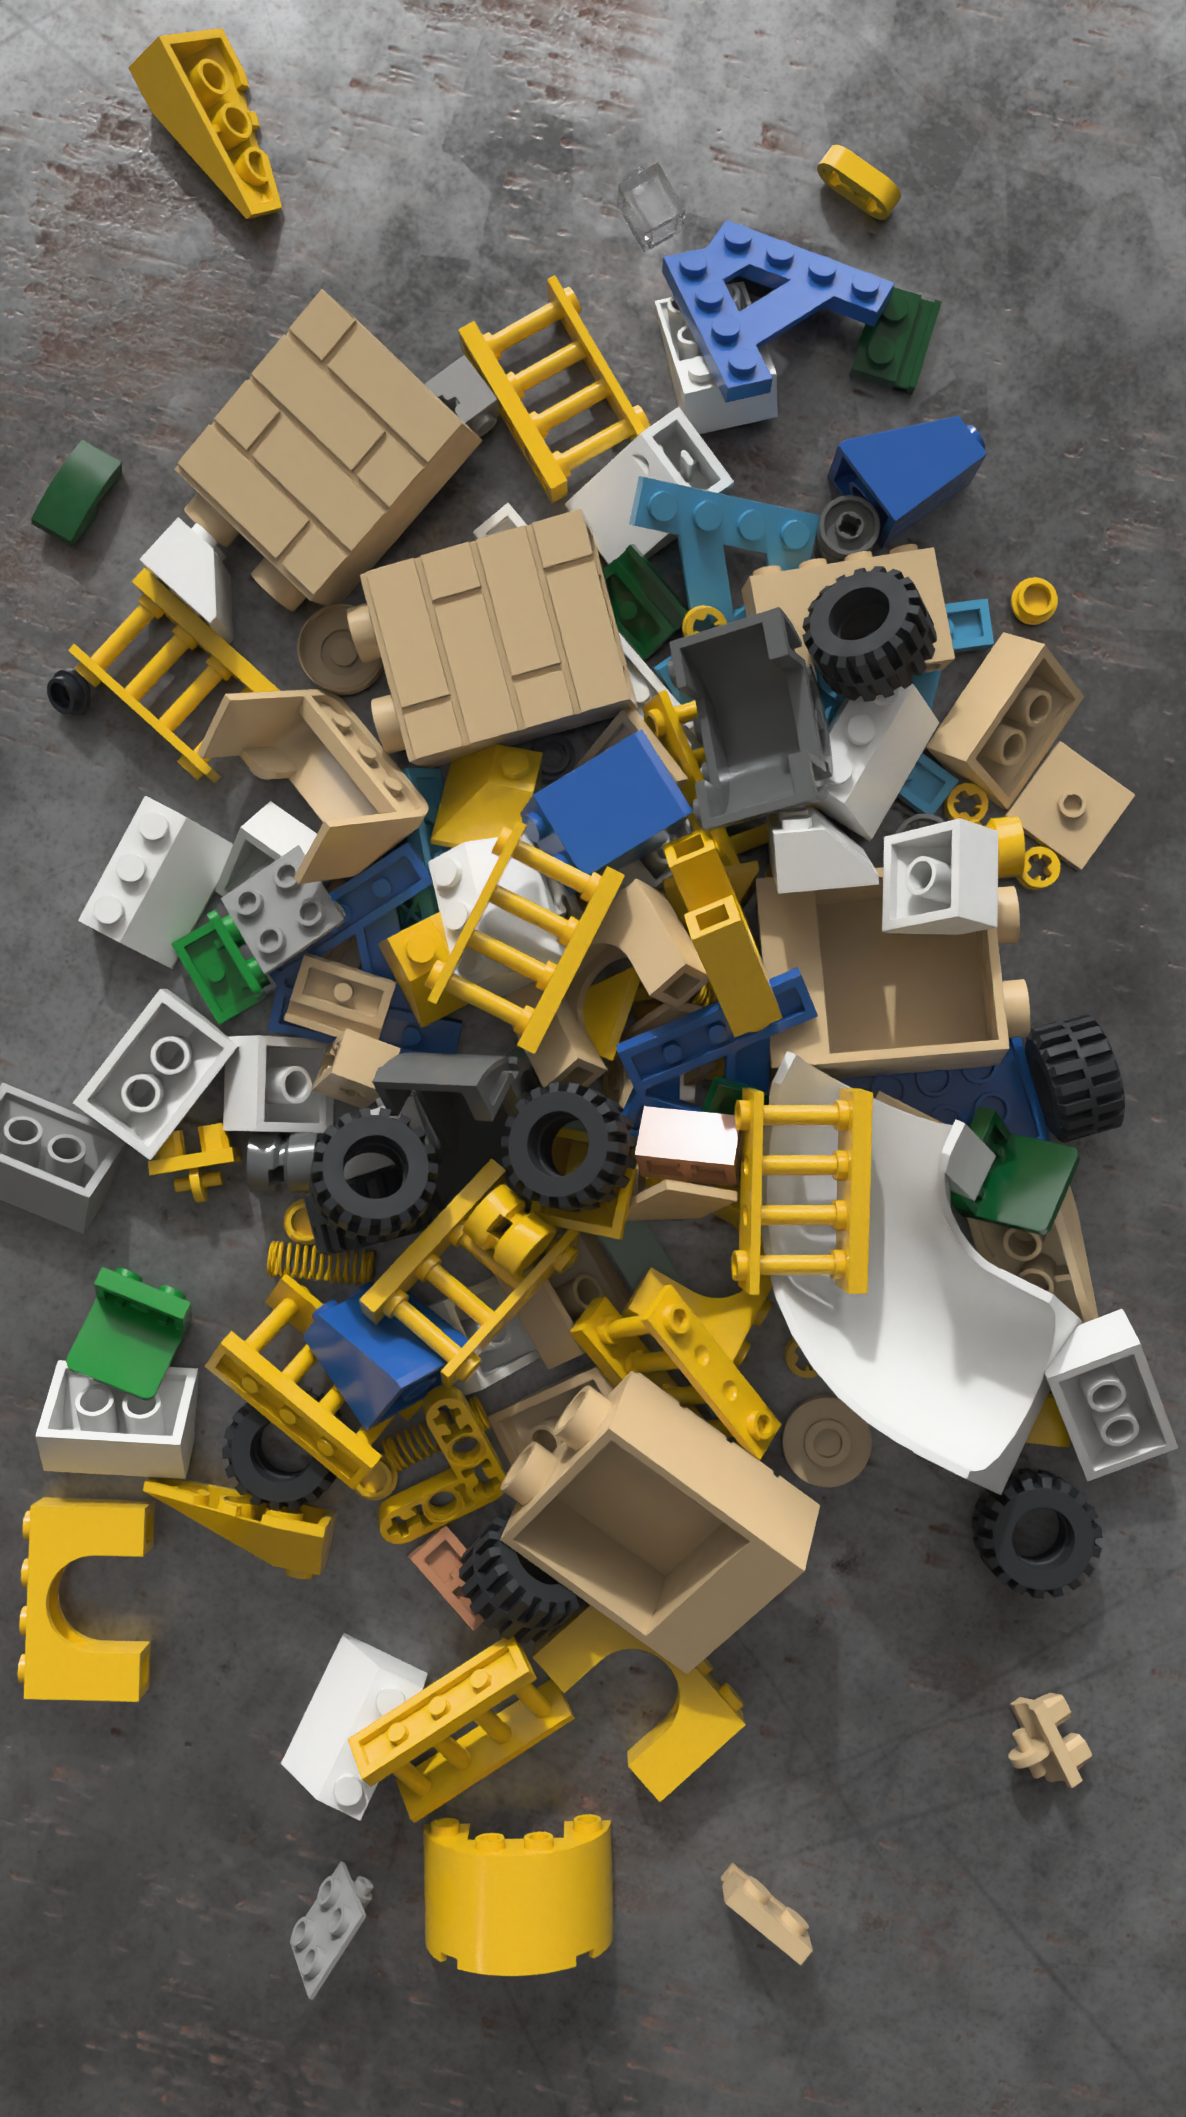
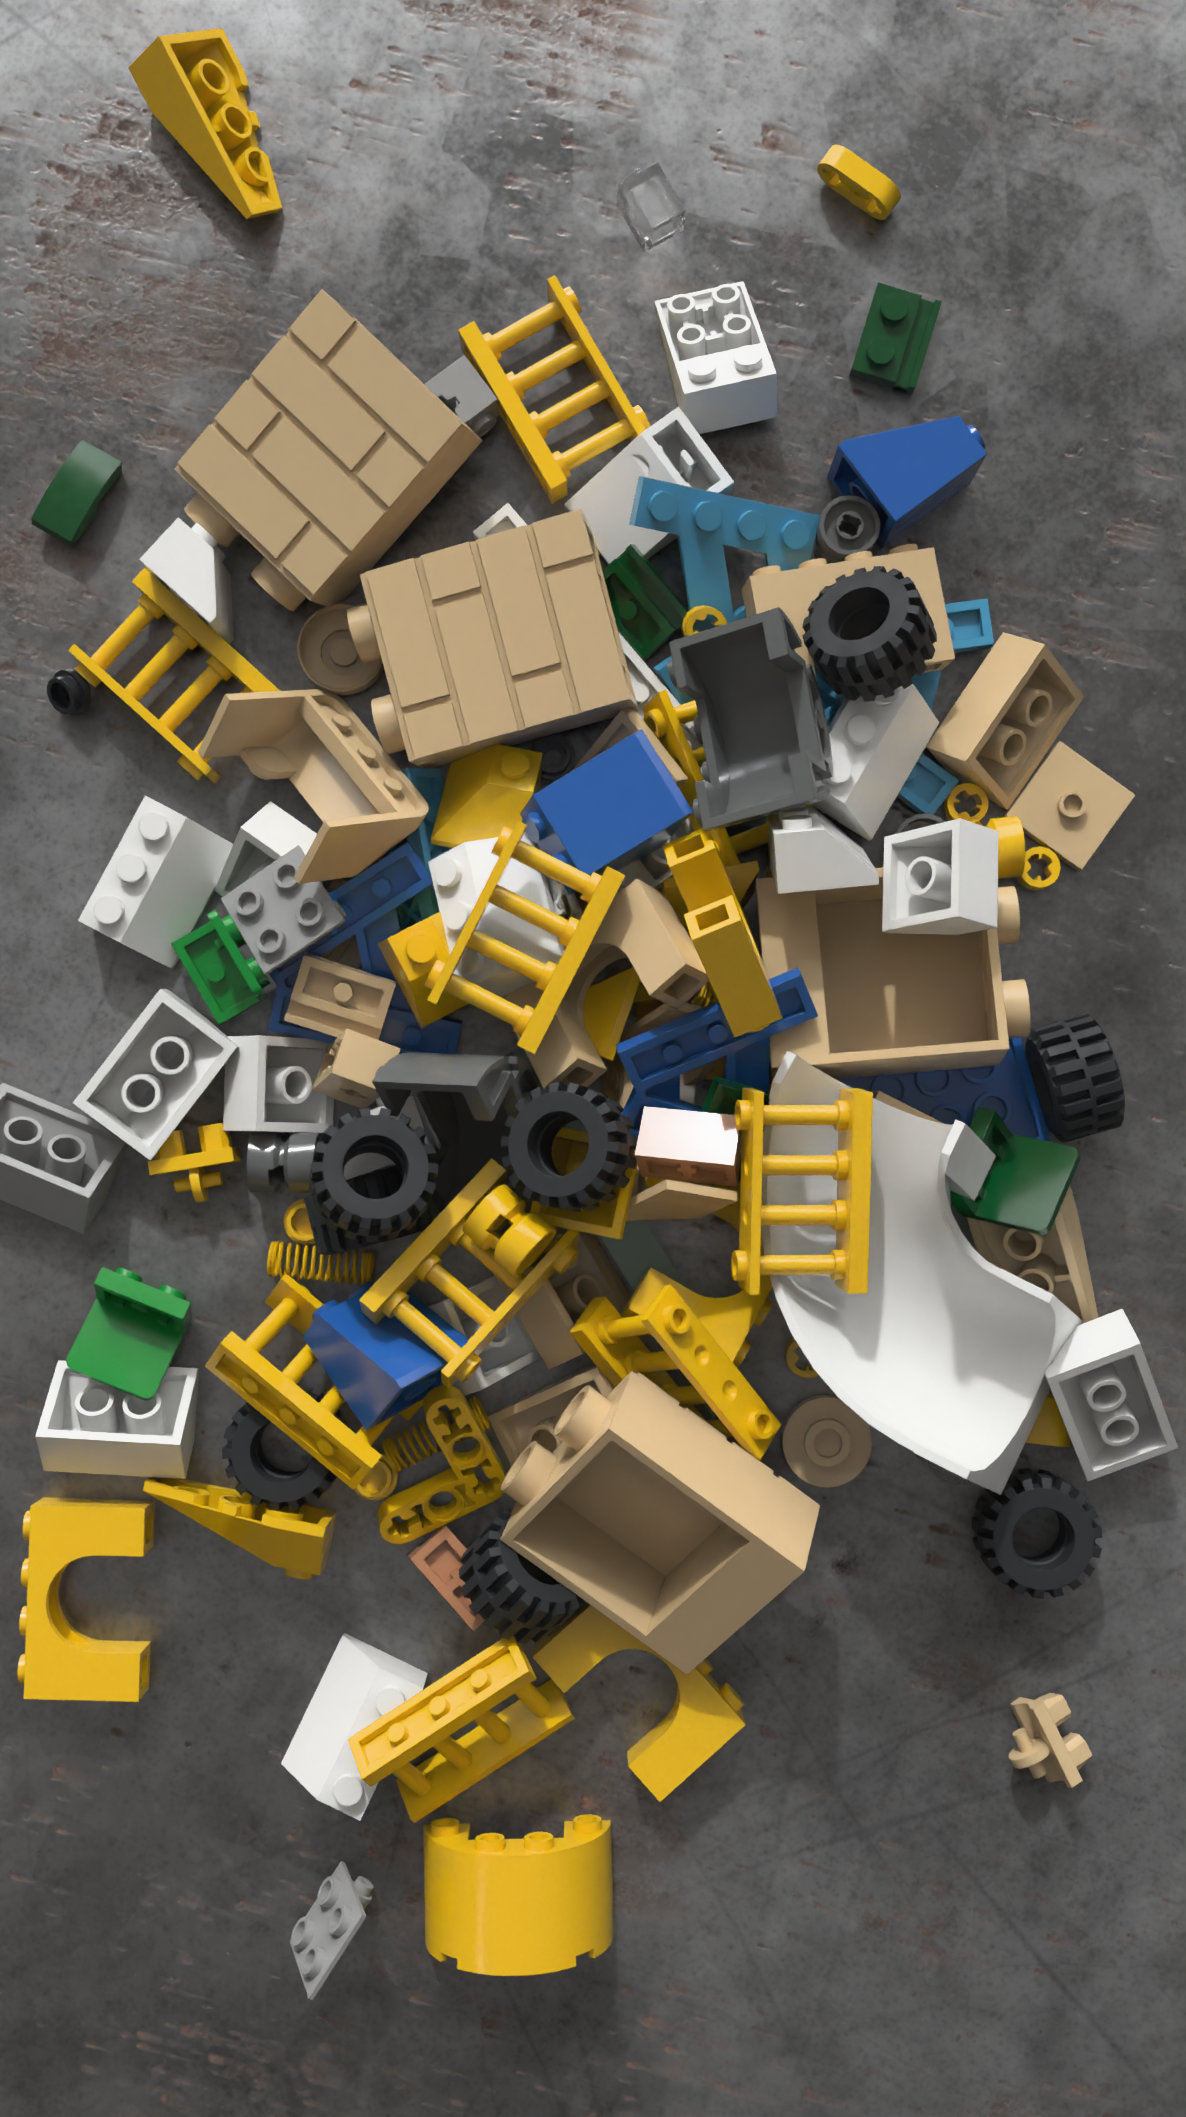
plate [662,220,895,403] -> none
tan plate [721,1863,813,1965] -> none
yellow plate [1010,577,1058,625] -> none

